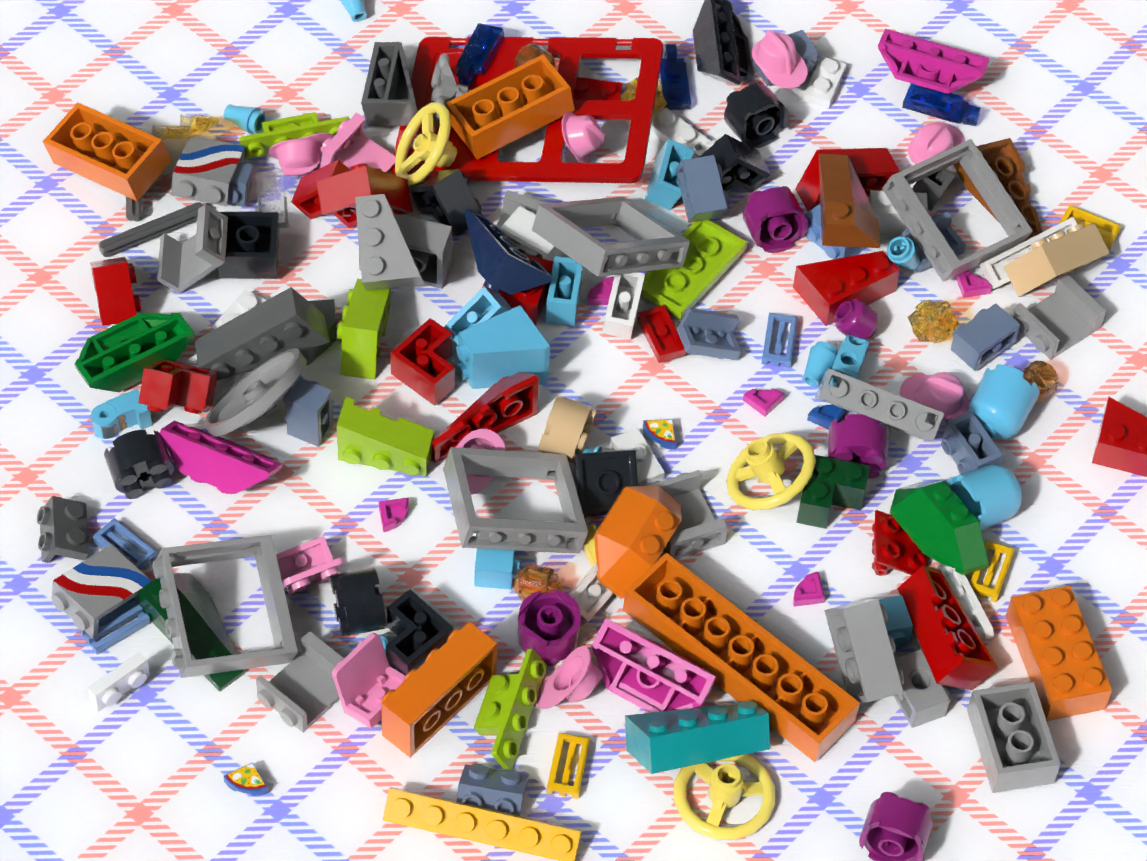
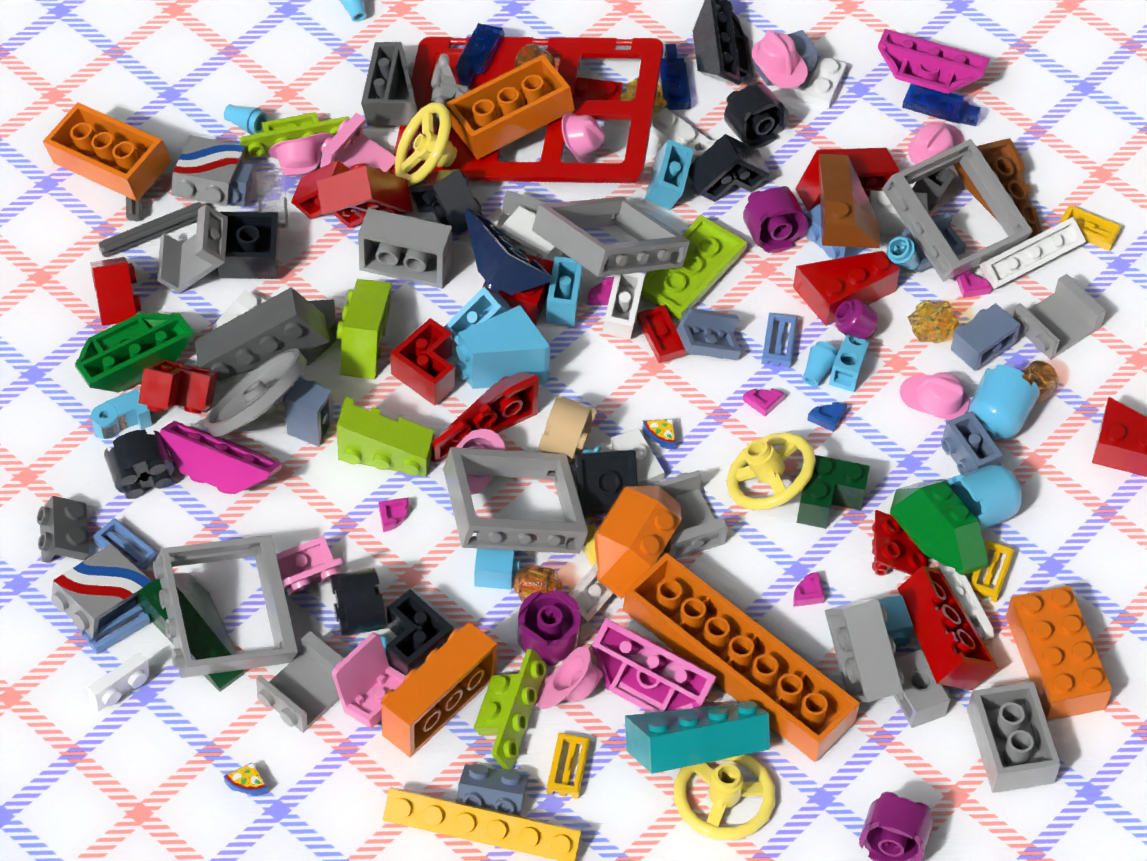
clear yellow slope [152,114,219,140] -> none
light grey wedge [355,194,425,290] -> none
sand blue brick [675,155,729,223] -> none
light grey window [815,369,944,442] -> none
magenta brick [828,414,889,479] -> none
tan wedge [1003,223,1110,297] -> none

